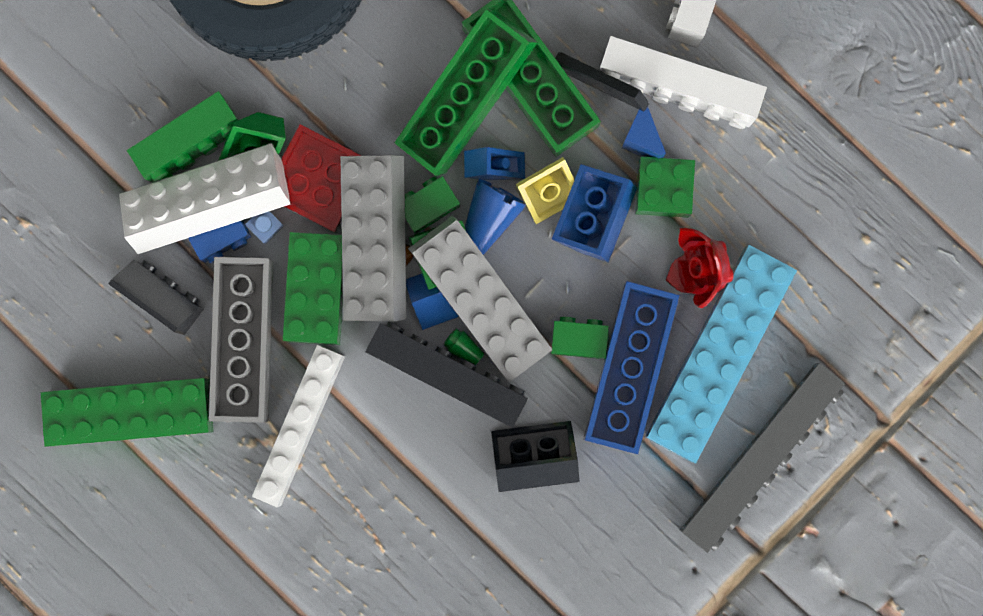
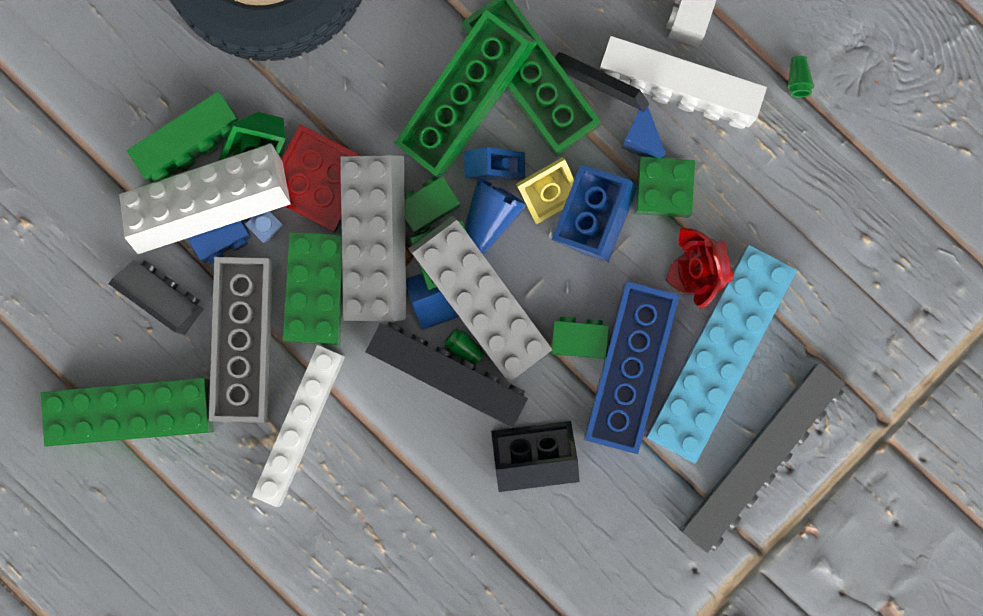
none -> green cone [787,56,814,98]

